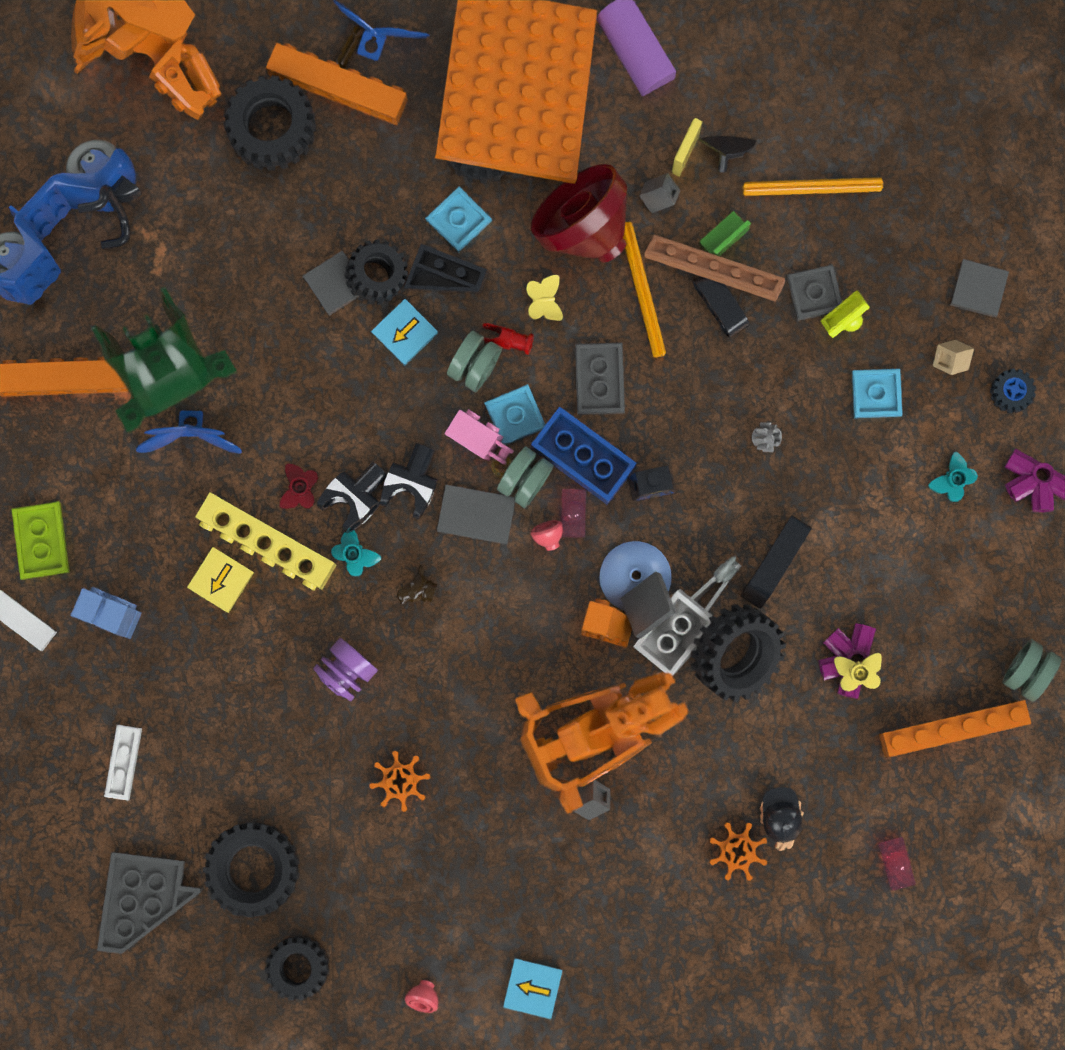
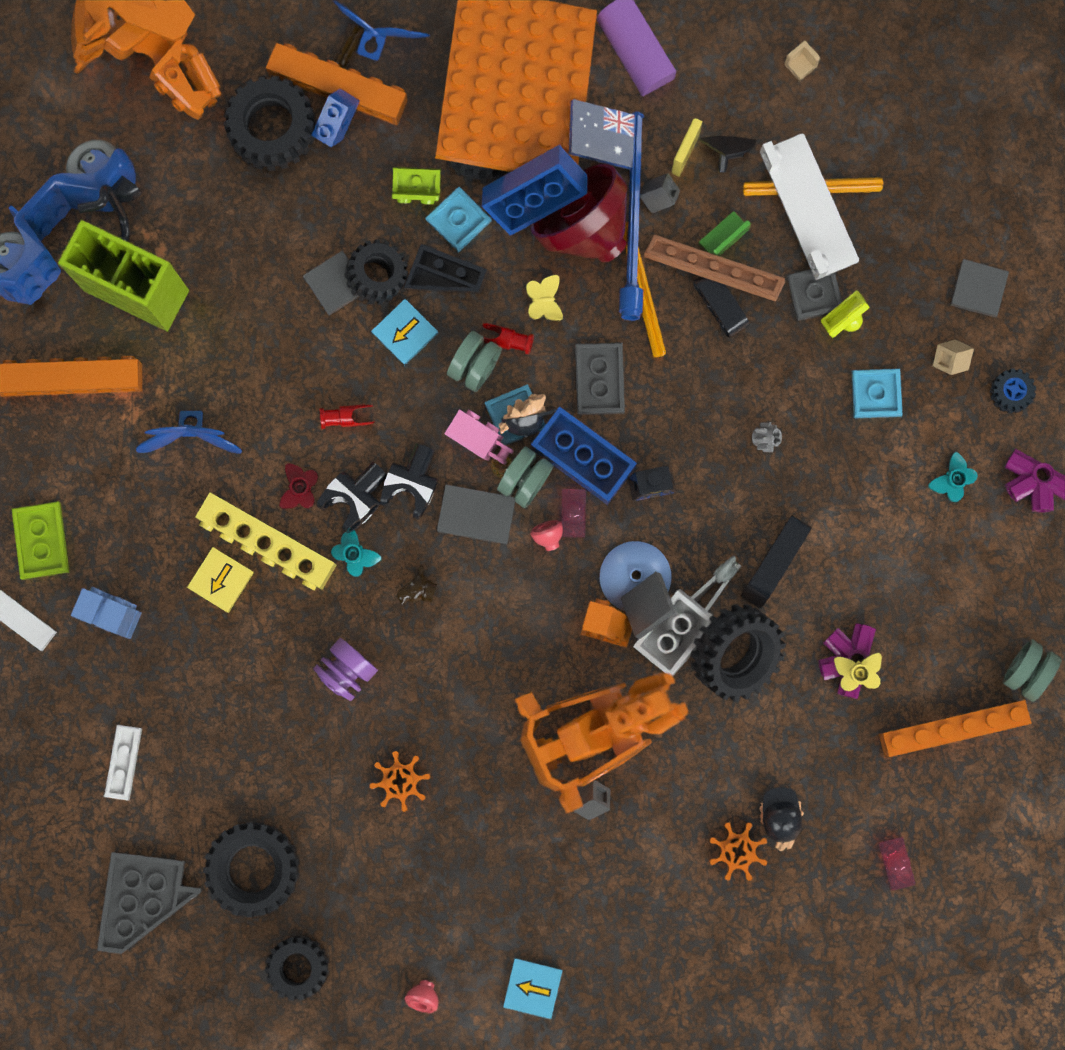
dark green piece [91,286,237,433] -> none
none -> lime brick [58,220,189,332]
none -> blue brick [312,89,360,147]
none -> red piece [319,404,375,429]
none -> lime bracket [392,167,441,204]
none -> blue brick [482,145,587,236]
none -> hair [498,394,557,437]
none -> flag [569,99,644,321]
none -> white bracket [760,134,859,280]
none -> tan panel [784,41,820,82]

